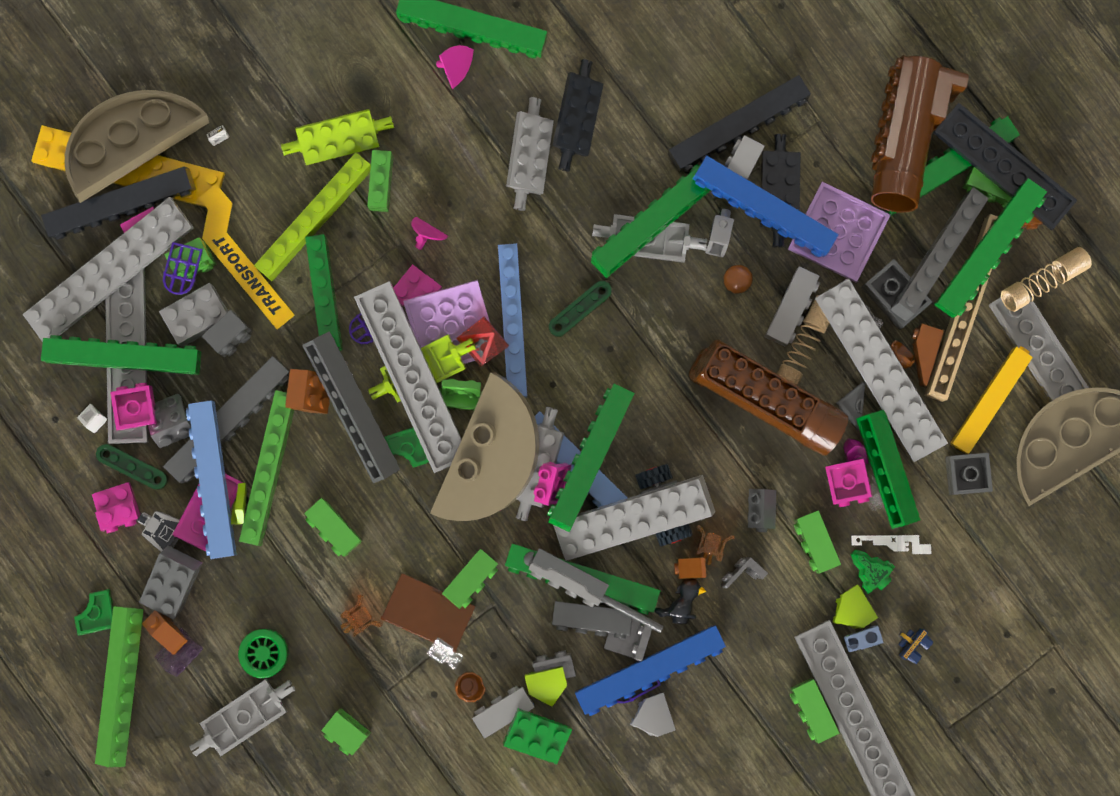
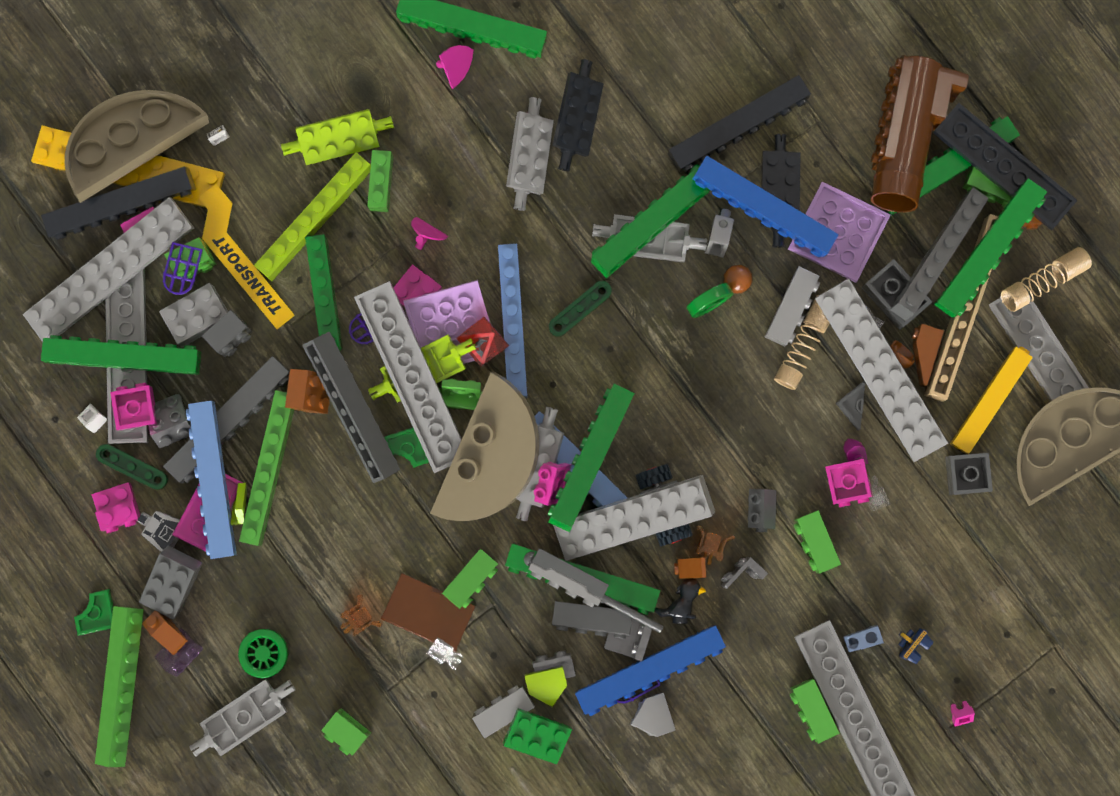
bright green brick [304,498,362,557] -> none
dark orange hair [455,672,486,702] -> none
reddish brown piece [689,340,849,456] -> none
light grey brick [724,135,764,179] -> none
lime slope [833,585,878,629] -> none
green rock [850,549,895,594] -> none
white piece [851,535,931,554] -> none
green brick [856,410,921,529] -> none
none -> green wheel [687,283,733,318]
none -> dark pink tile [951,701,975,726]

